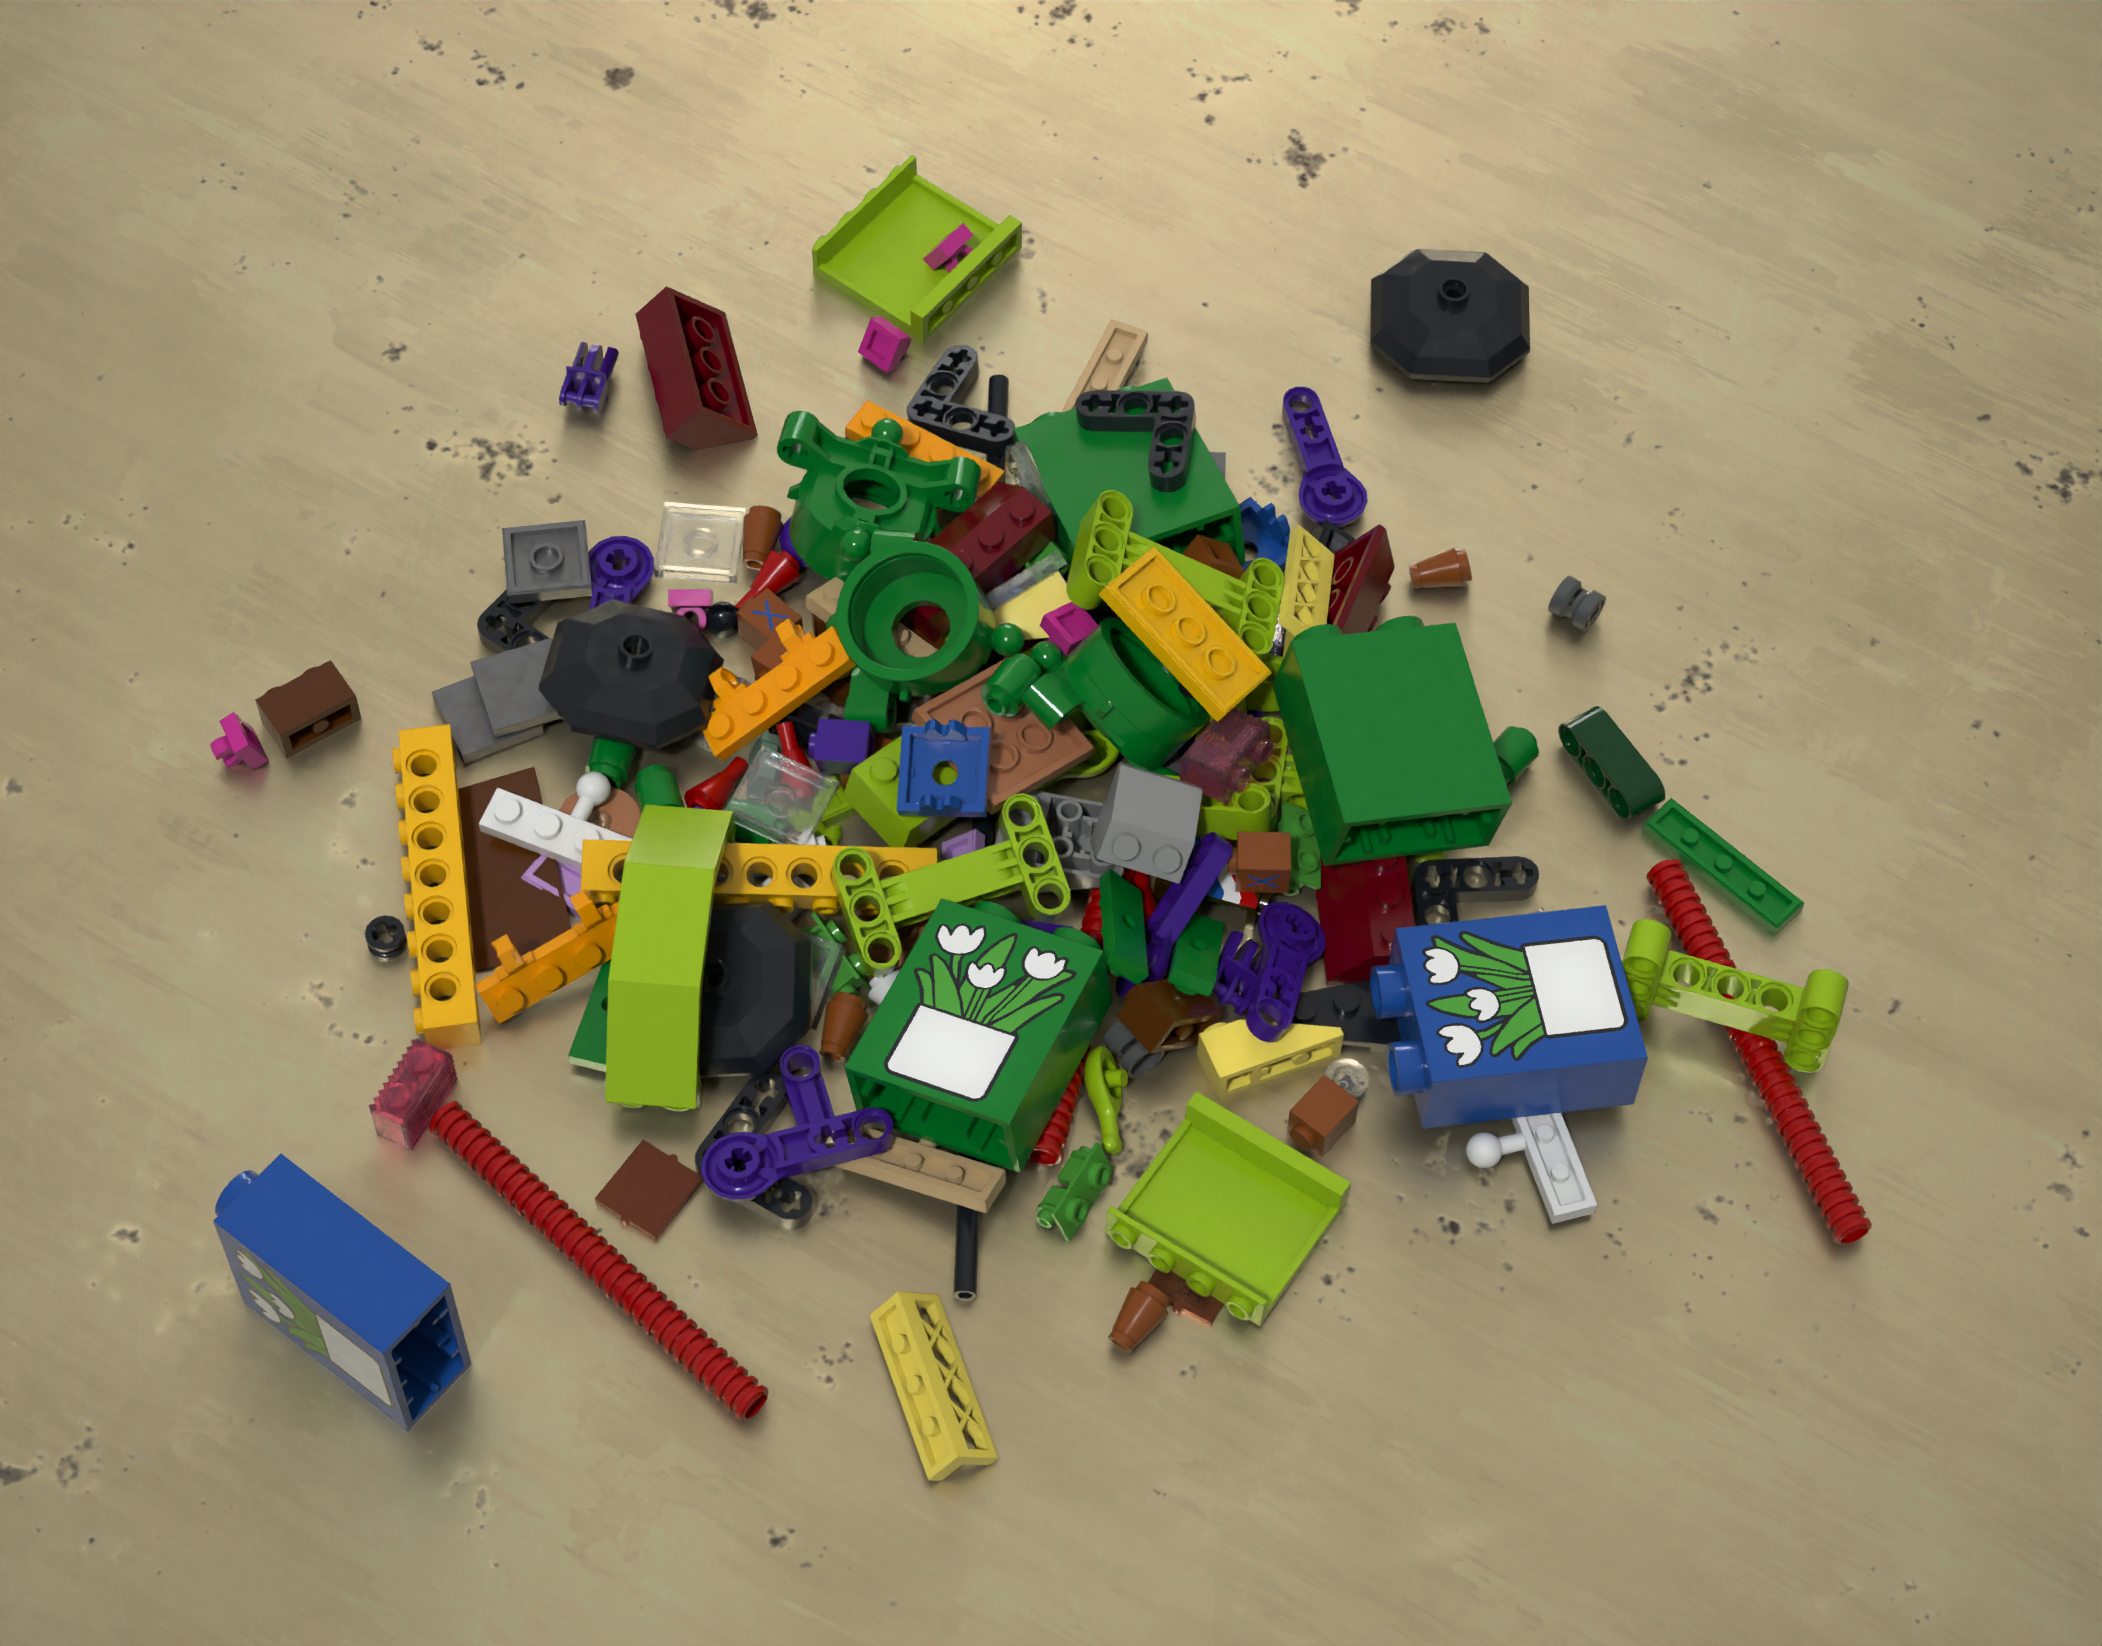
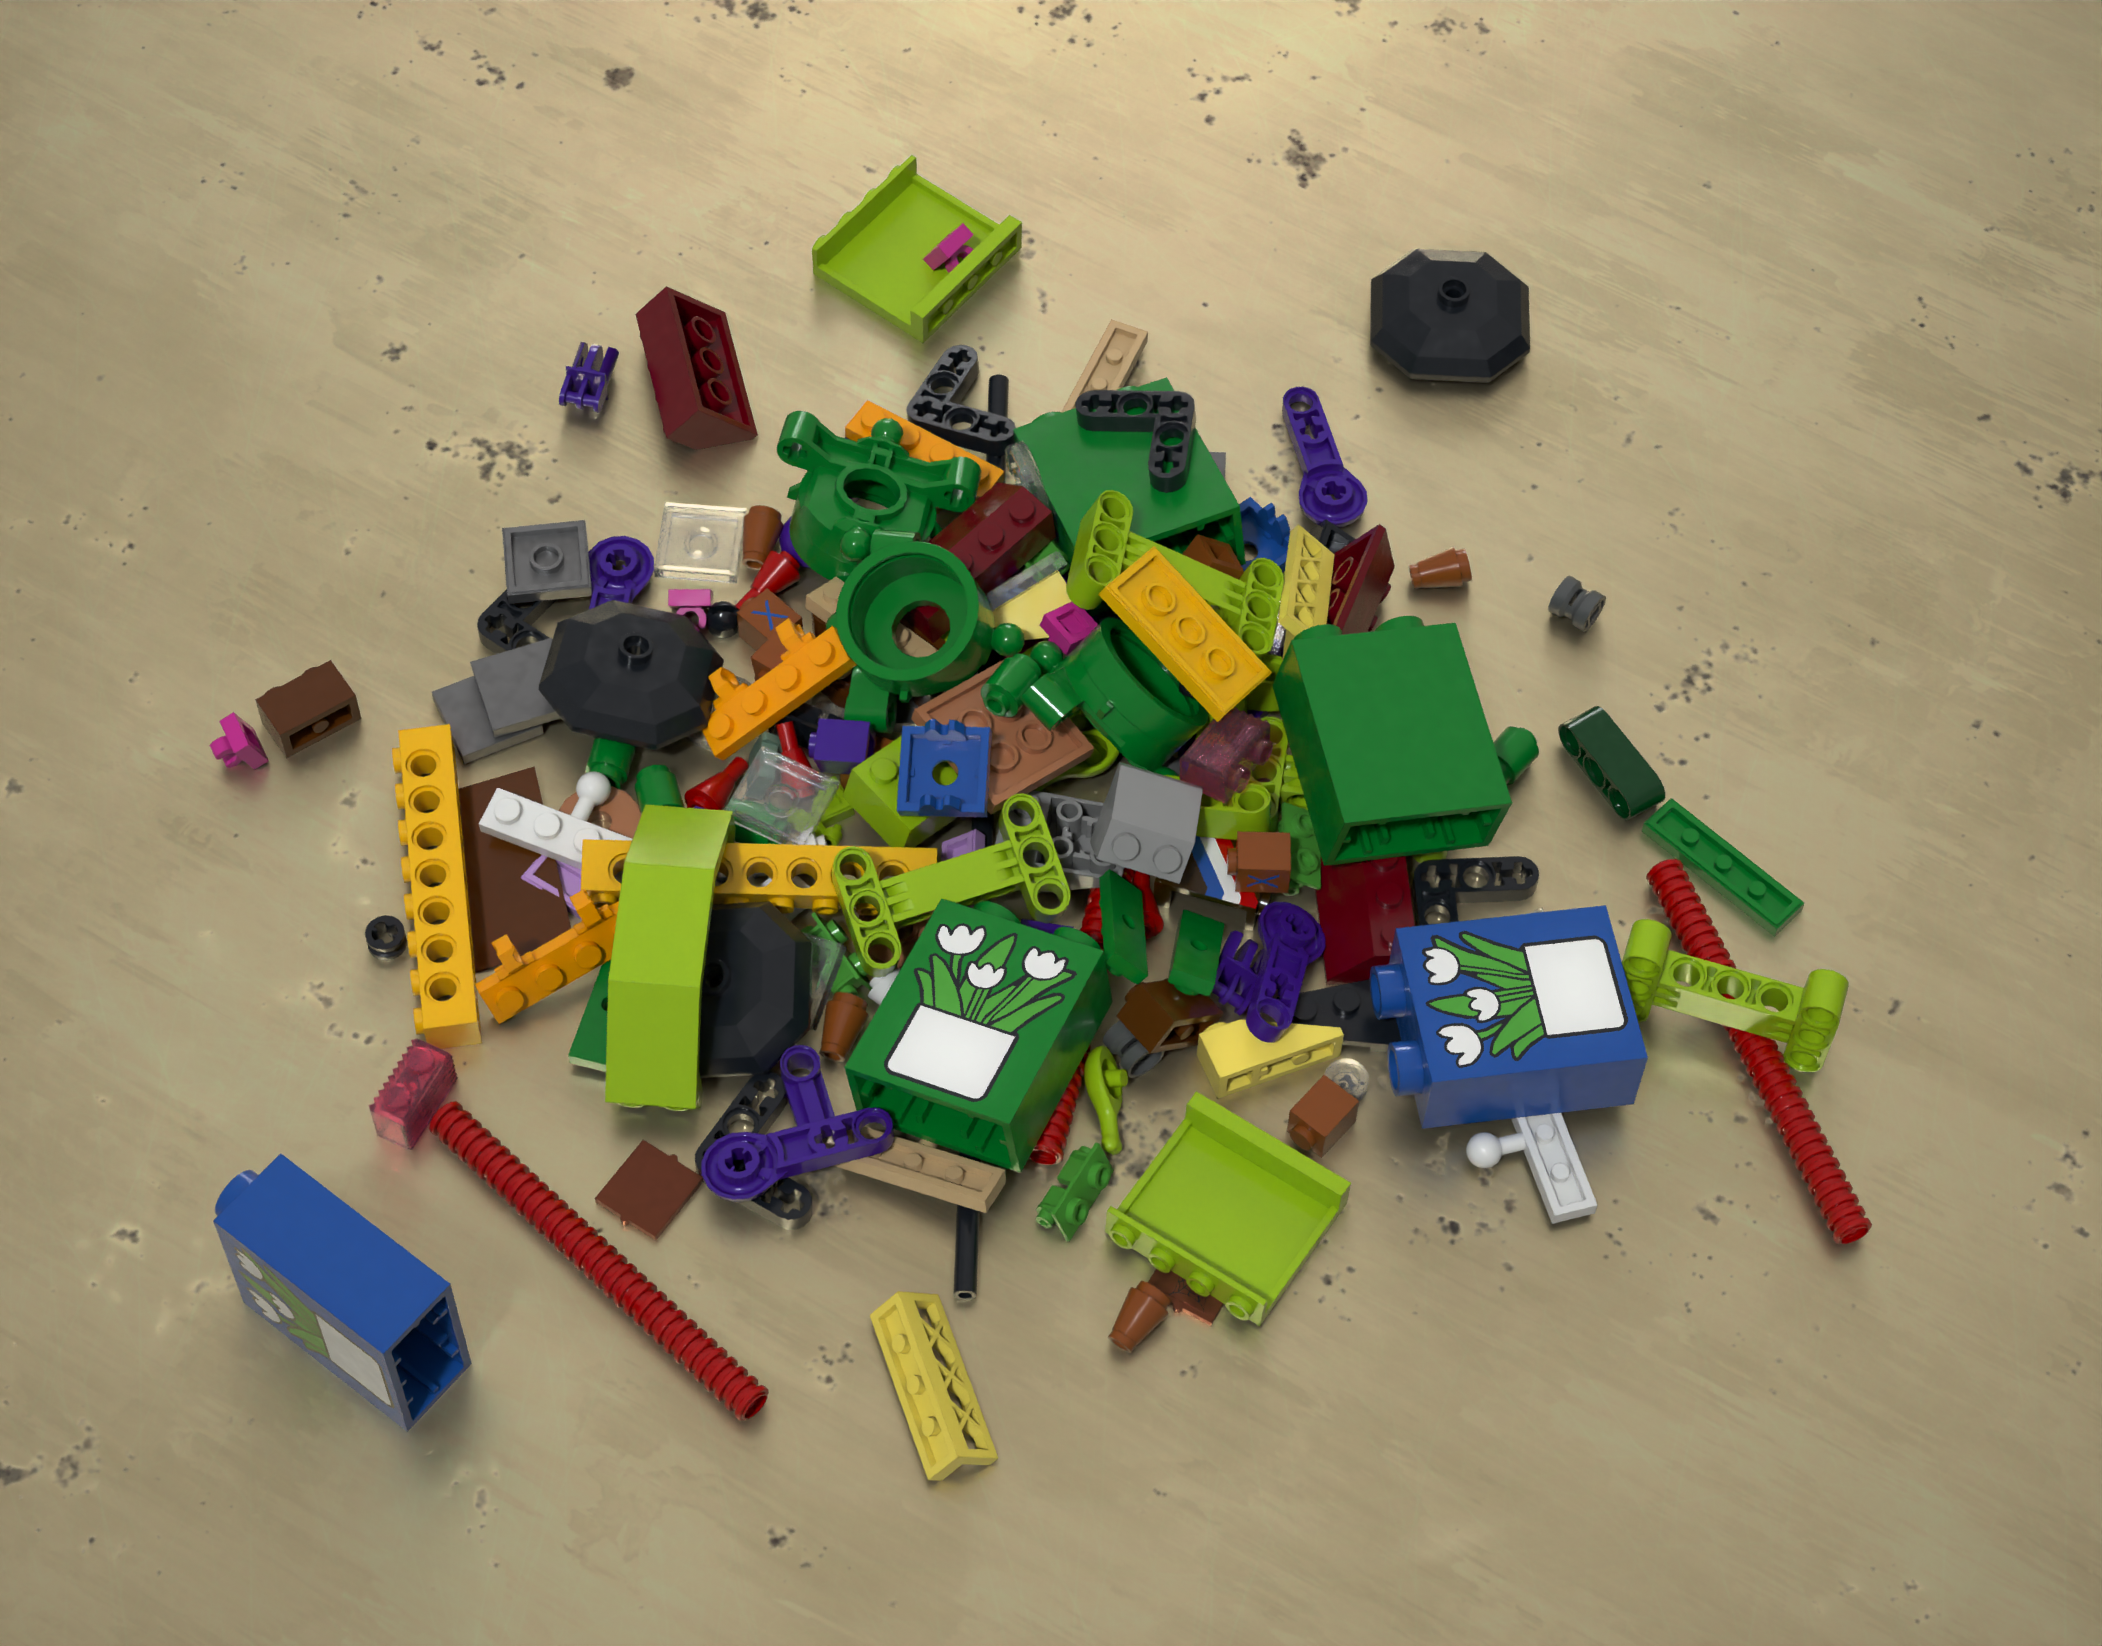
dark pink tile [858,316,912,373] -> none
dark purple beam [1116,832,1233,998] -> none

